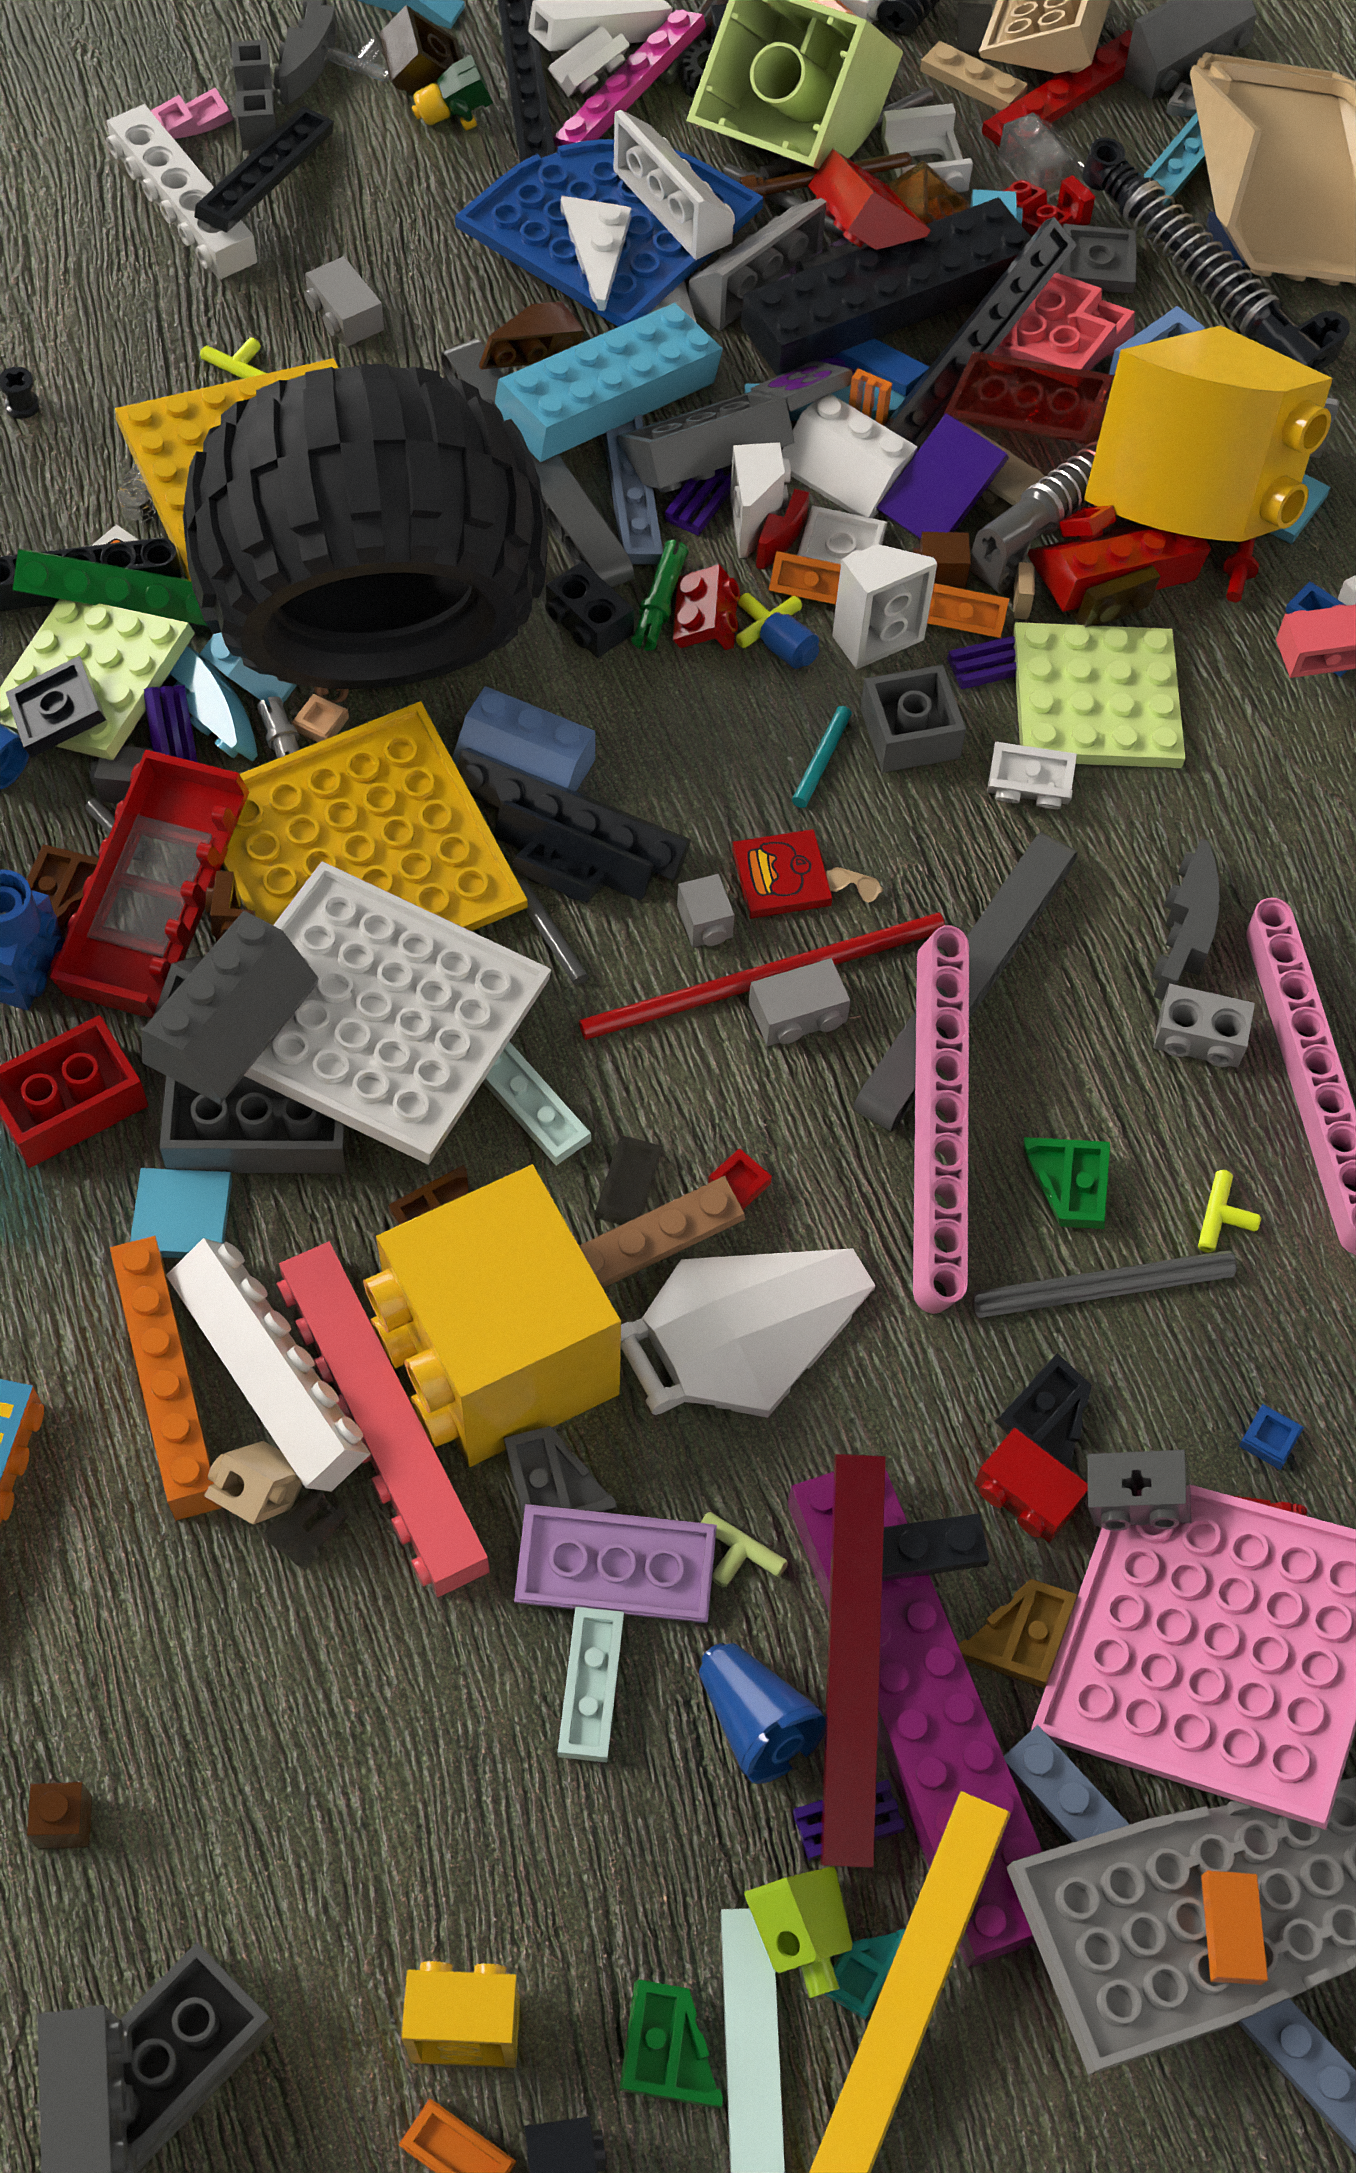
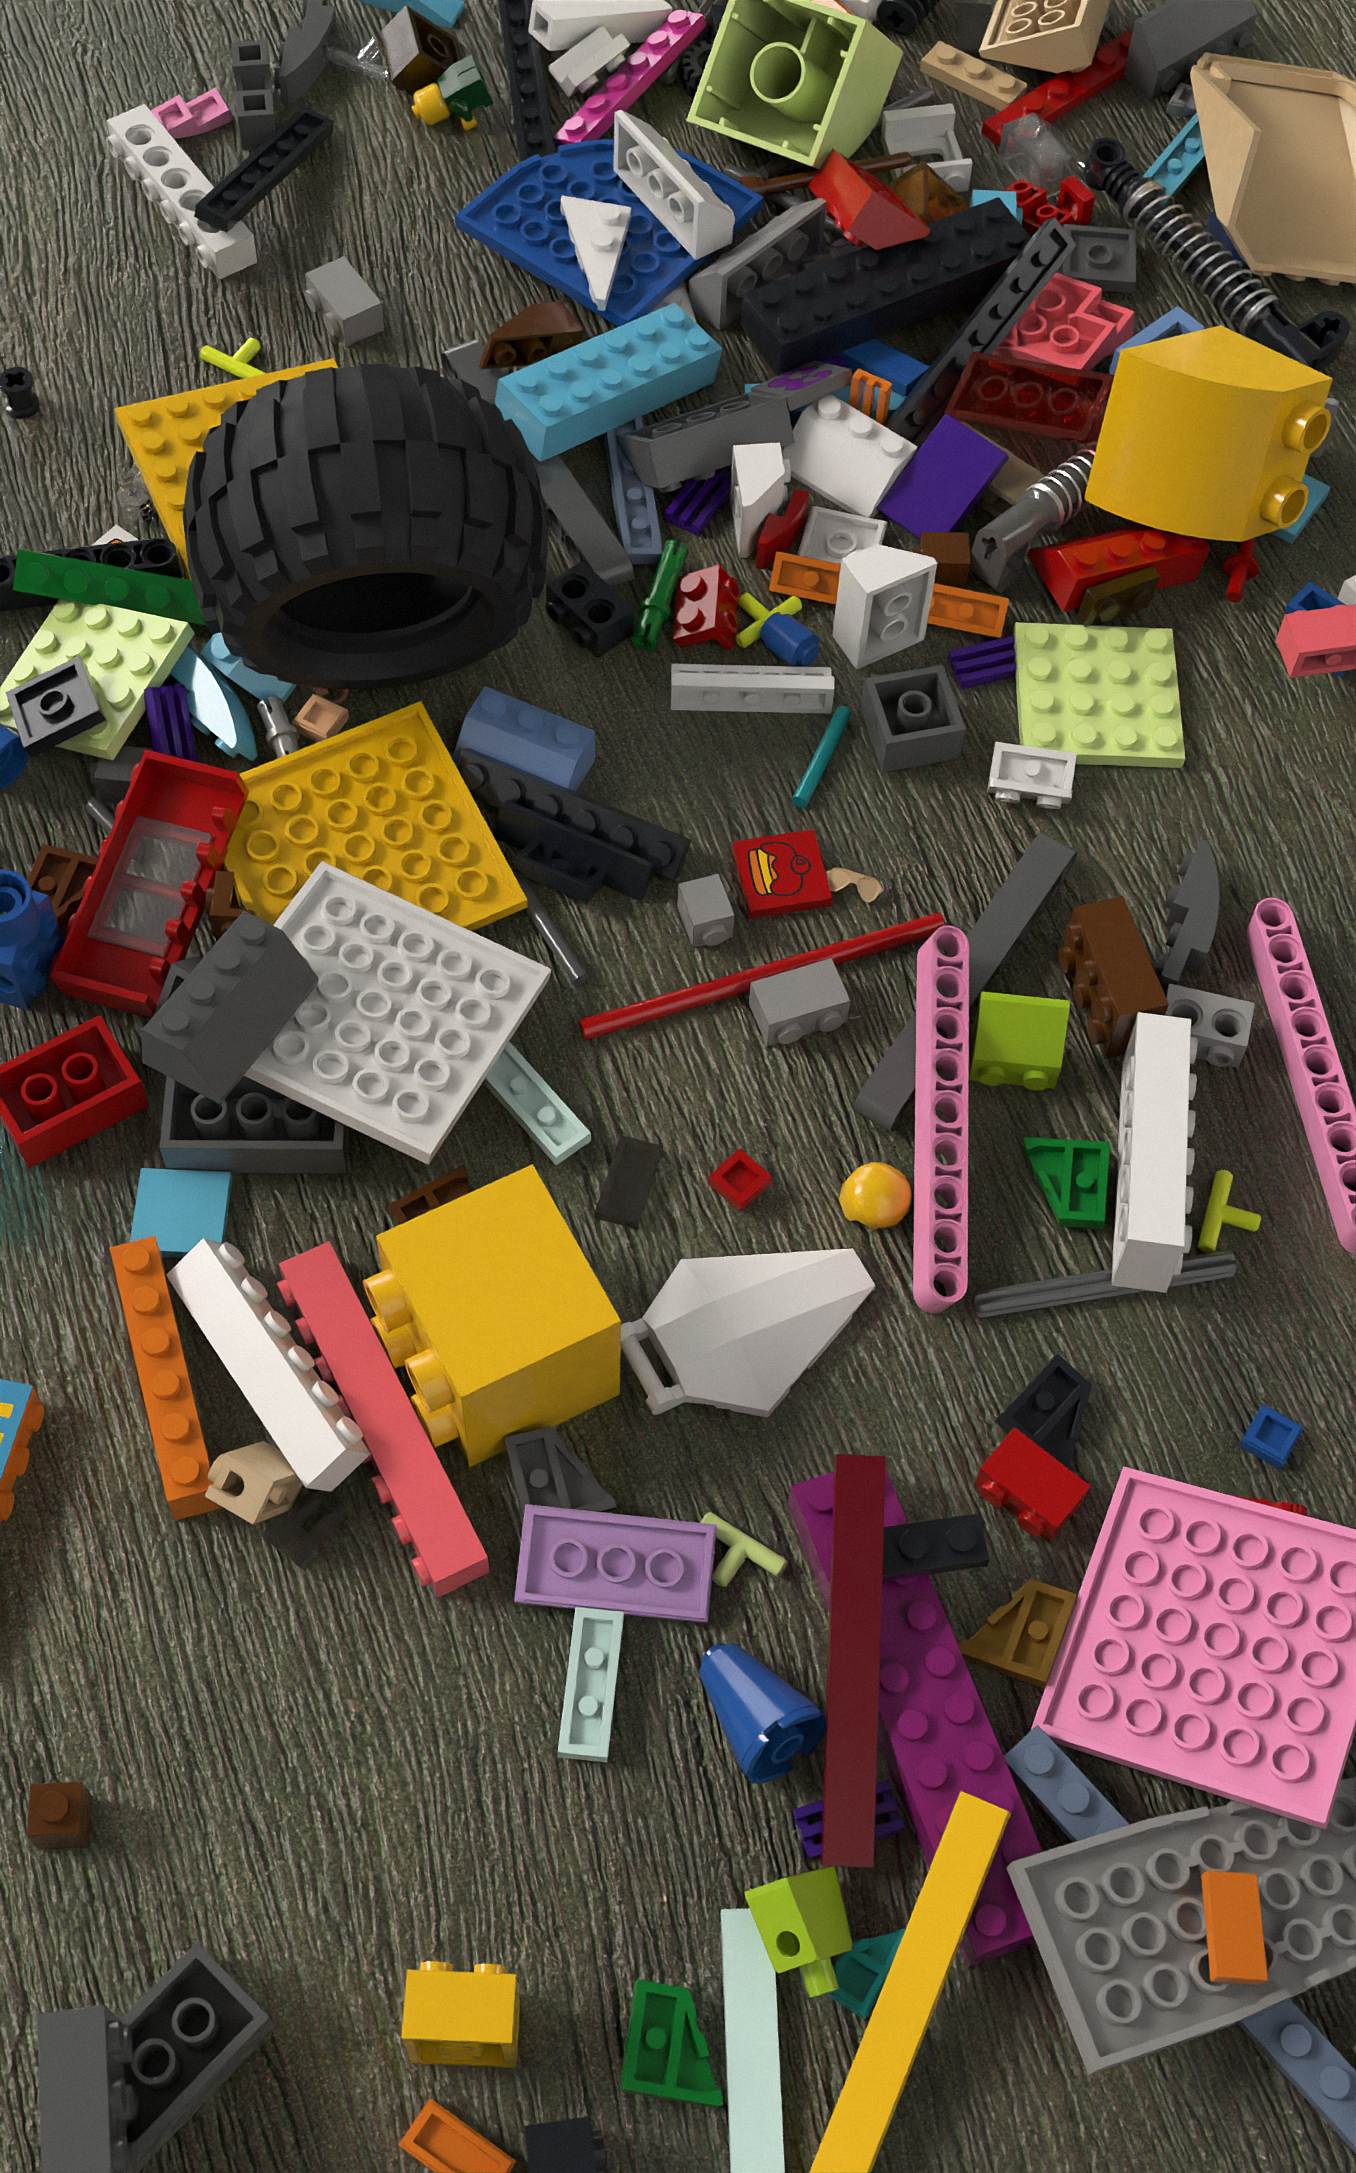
medium nougat plate [579,1176,745,1288] -> none
tan tile [1013,562,1035,619] -> none
red plate [1059,505,1117,541] -> none
dark grey brick [1088,1450,1191,1531] -> none
none -> white fence [671,664,834,714]
none -> yellow hair [839,1162,913,1230]
none -> lime slope [969,992,1070,1090]
none -> reddish brown brick [1059,896,1169,1059]
none -> white brick [1112,1012,1198,1293]

